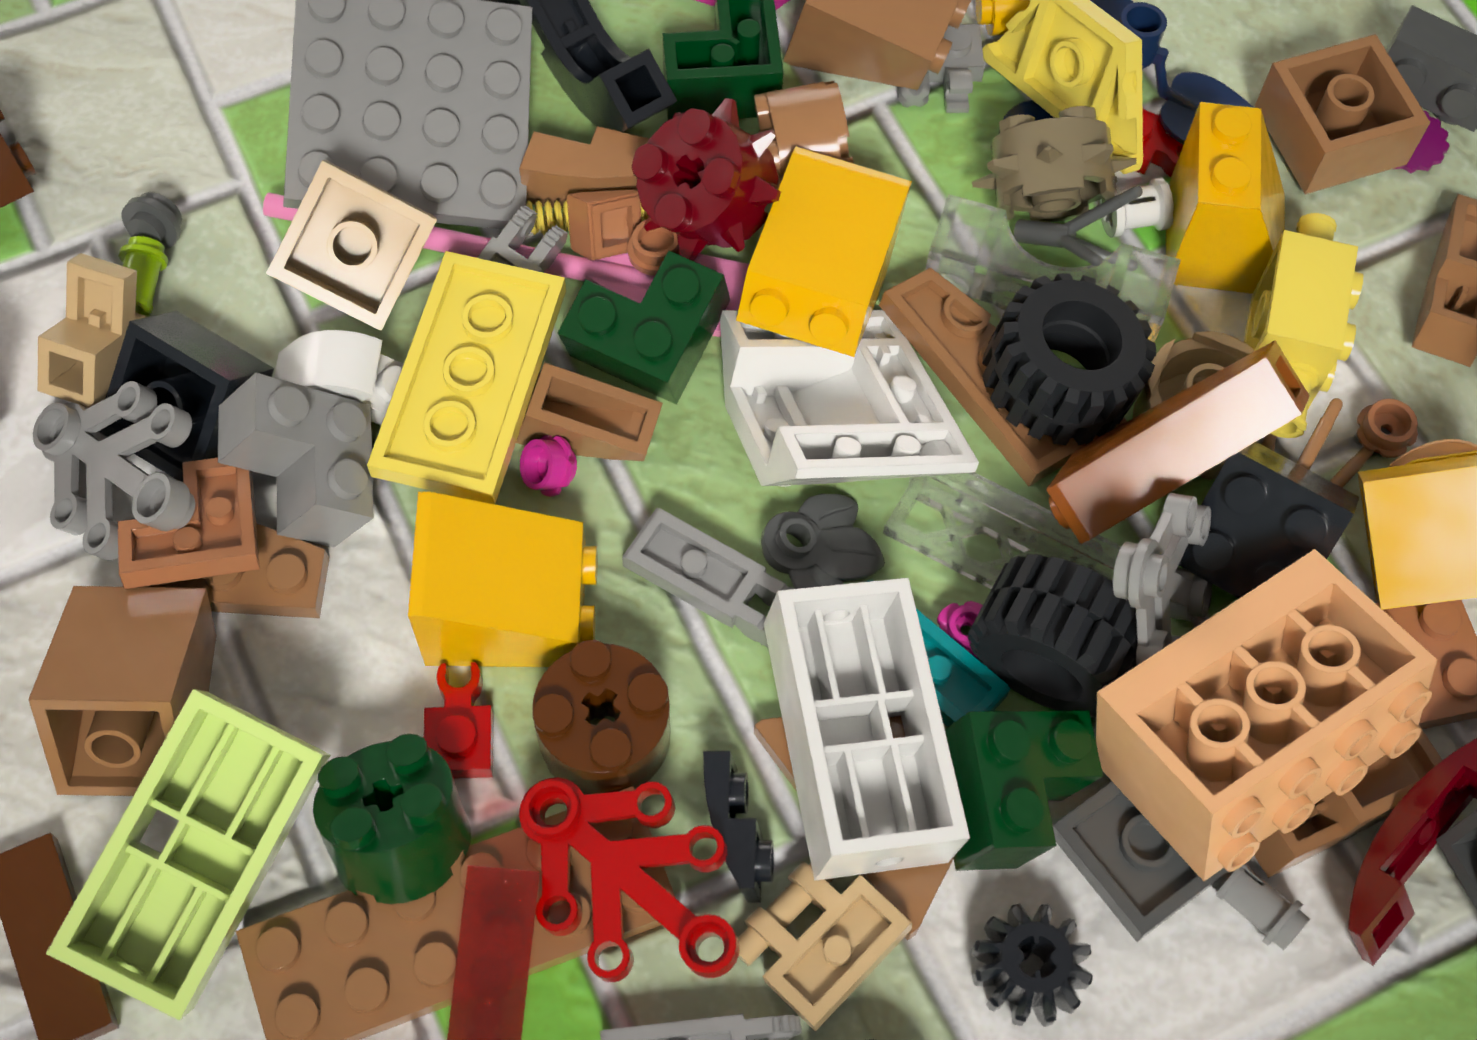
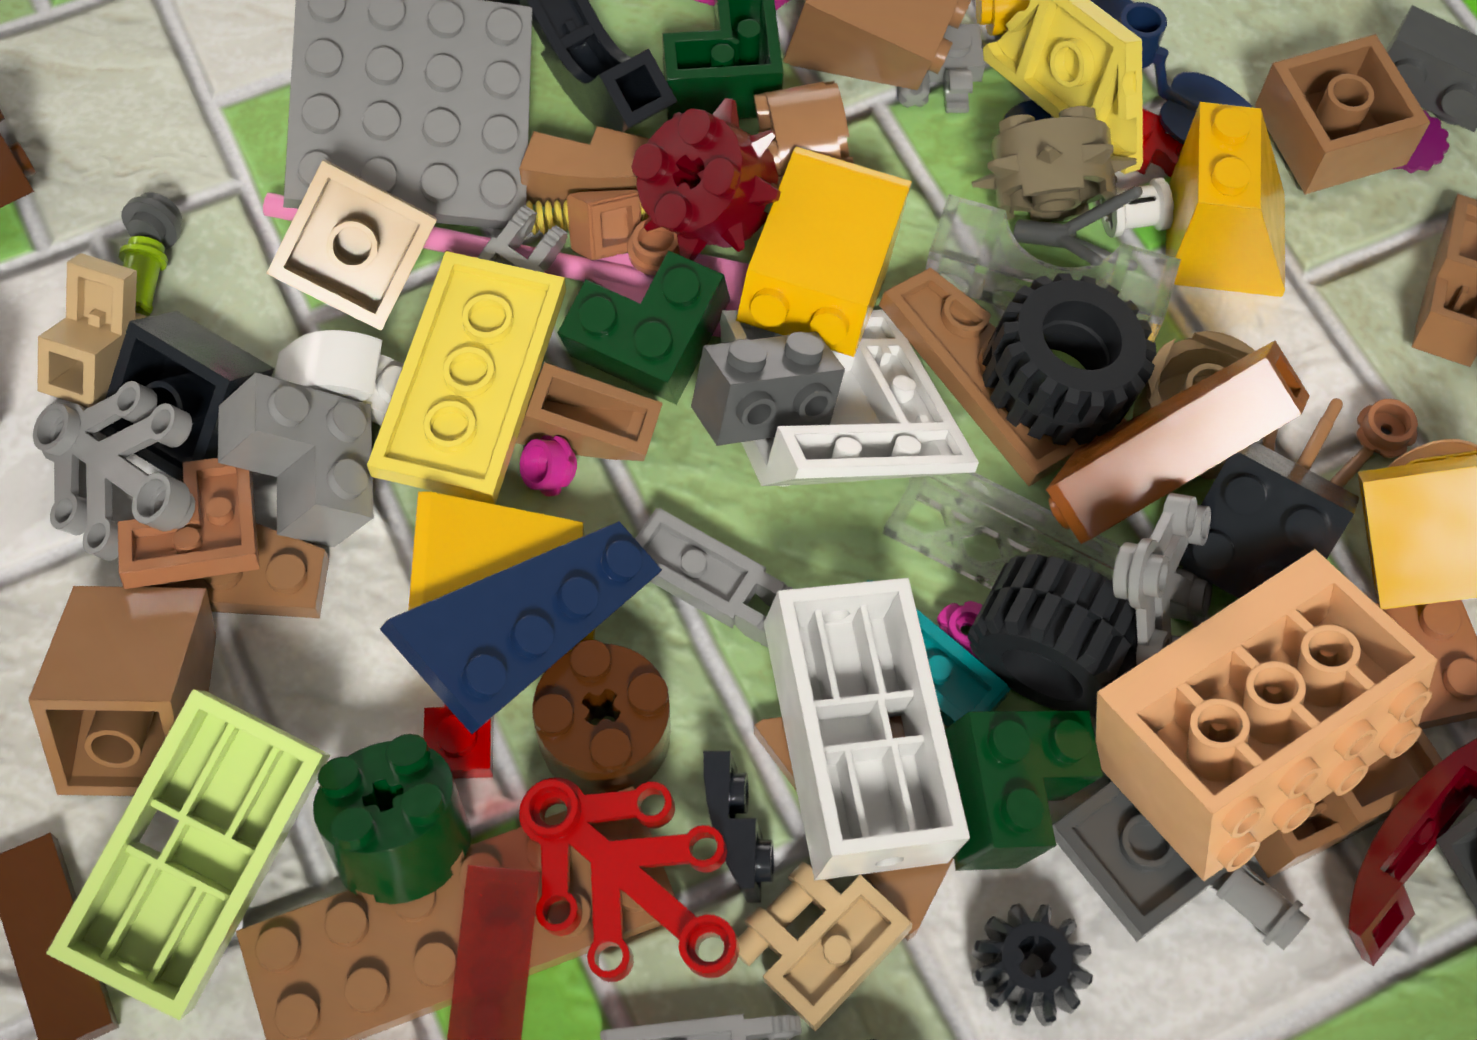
dark grey plate [761,494,885,589] -> none
light yellow brick [1244,213,1364,438] -> none
none -> dark blue wing [380,521,662,734]
none -> dark grey brick [691,331,845,446]

